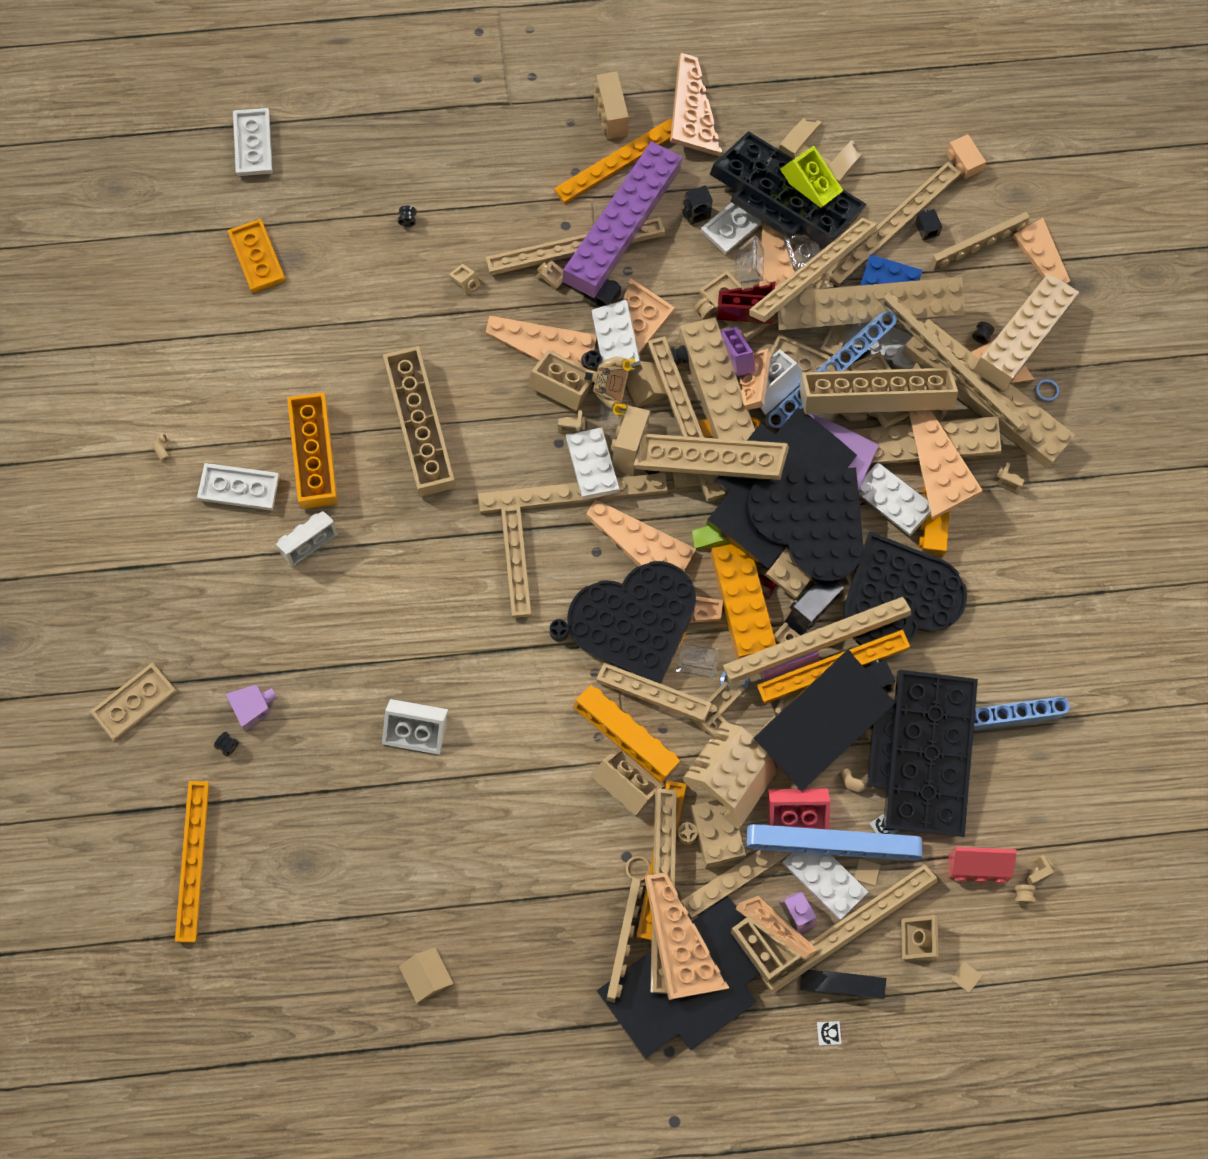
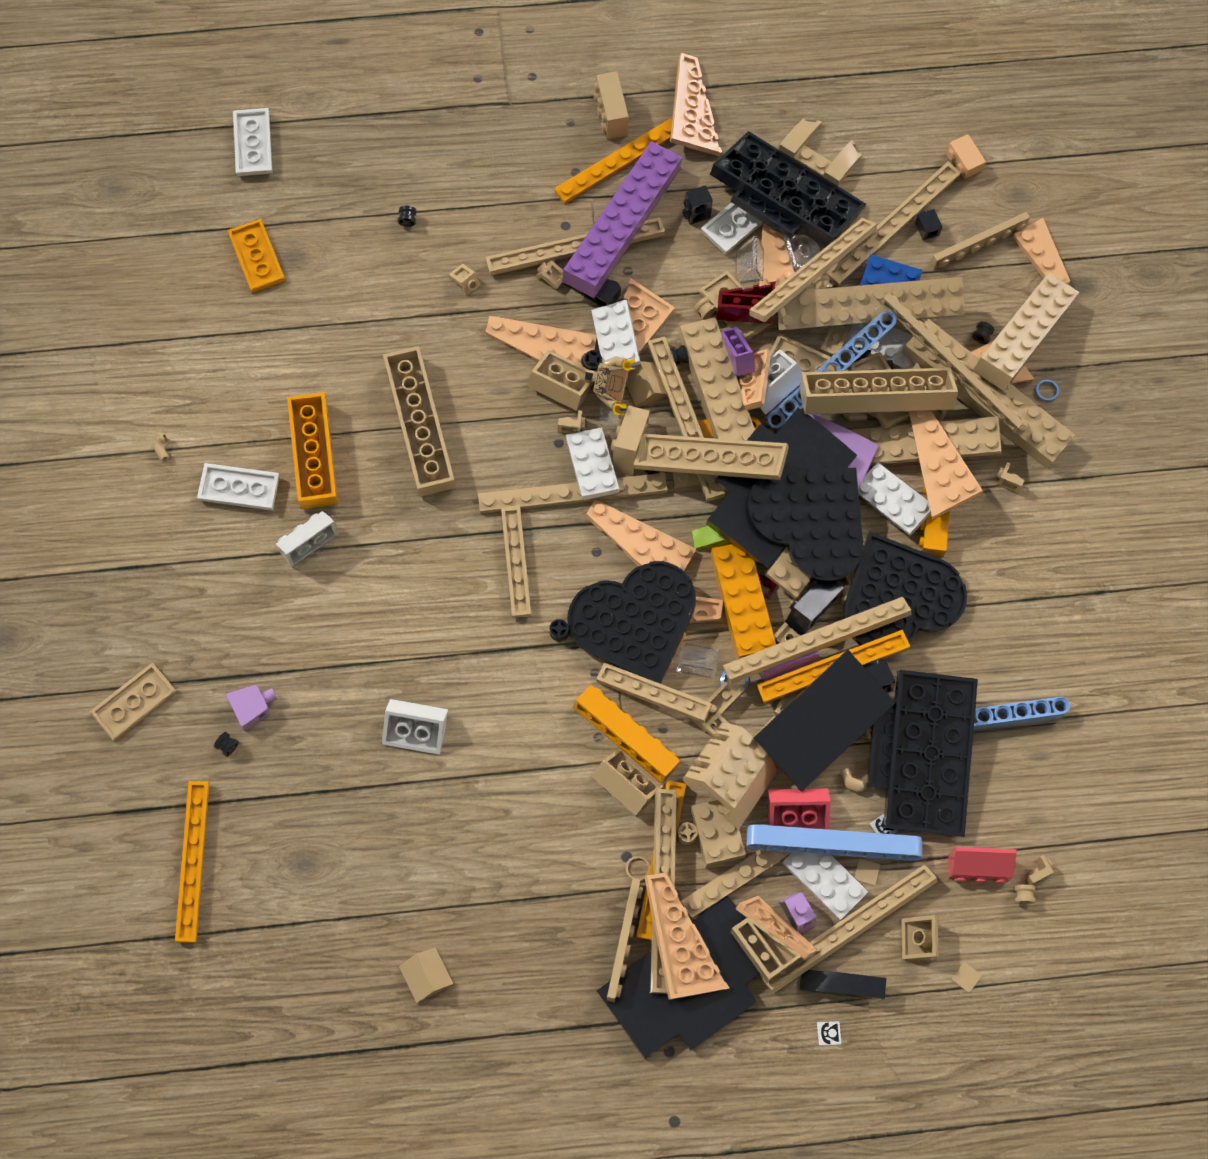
neon yellow slope [780,146,843,207] -> none

